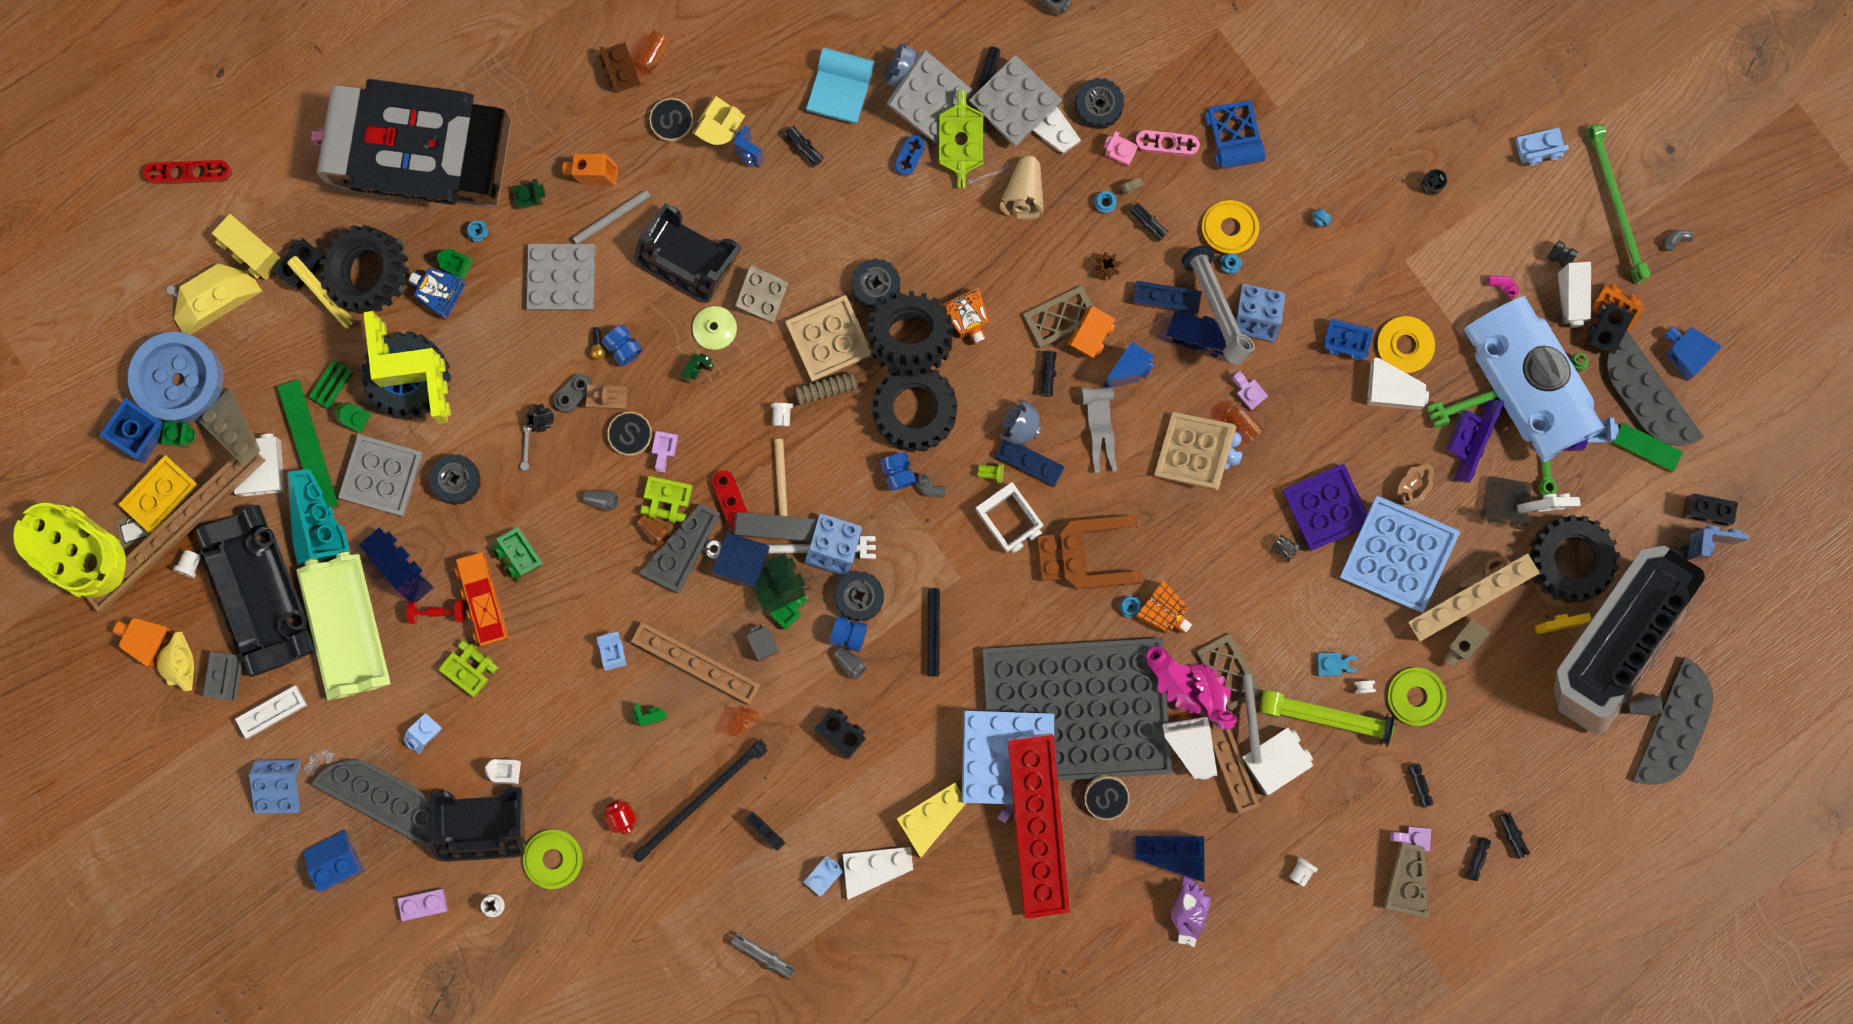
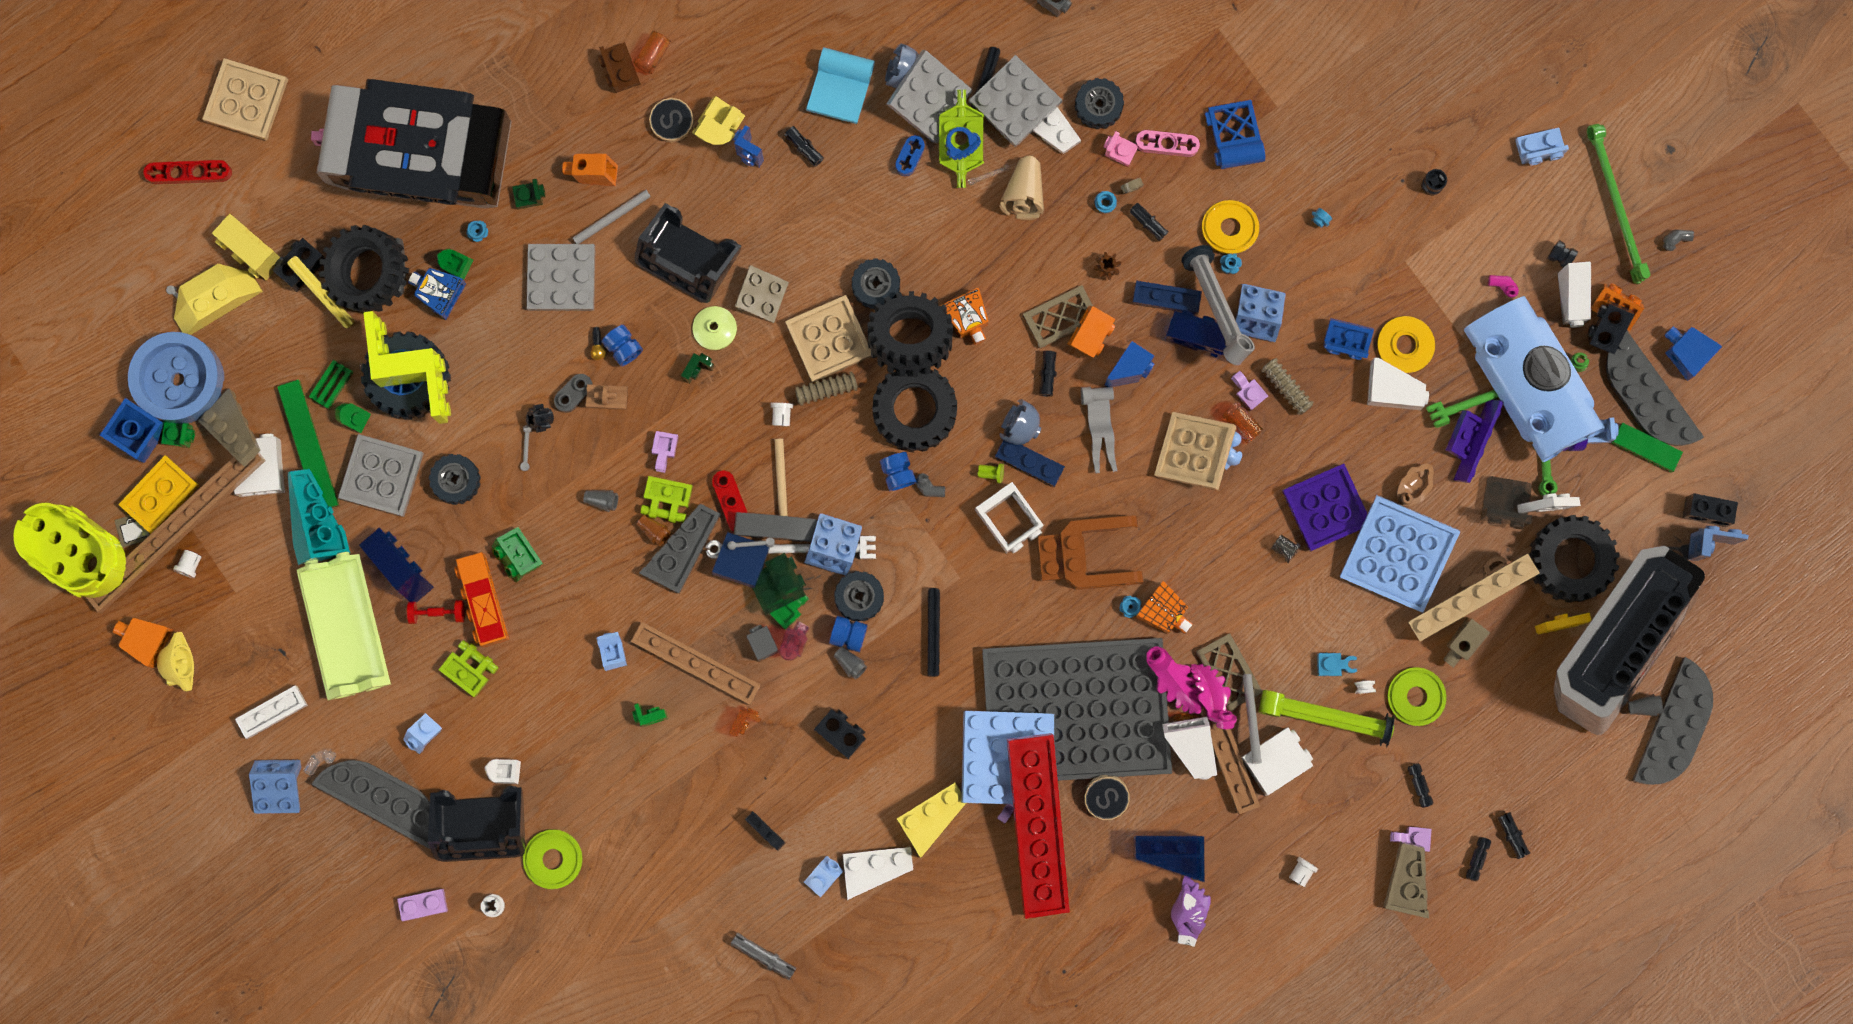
black panel [194,505,316,677] -> none
dark grey plate [203,651,243,701] -> none
blue slope [304,831,365,893] -> none
red head [603,799,637,835] -> none
black tile [608,412,652,457] -> none
black hinge [634,739,768,862] -> none
none -> tan plate [203,58,288,140]
none -> light grey hinge [727,537,775,550]
none -> clear pink hips [779,621,809,661]
none -> blue piece [946,127,981,160]
none -> dark tan piece [1261,358,1314,415]

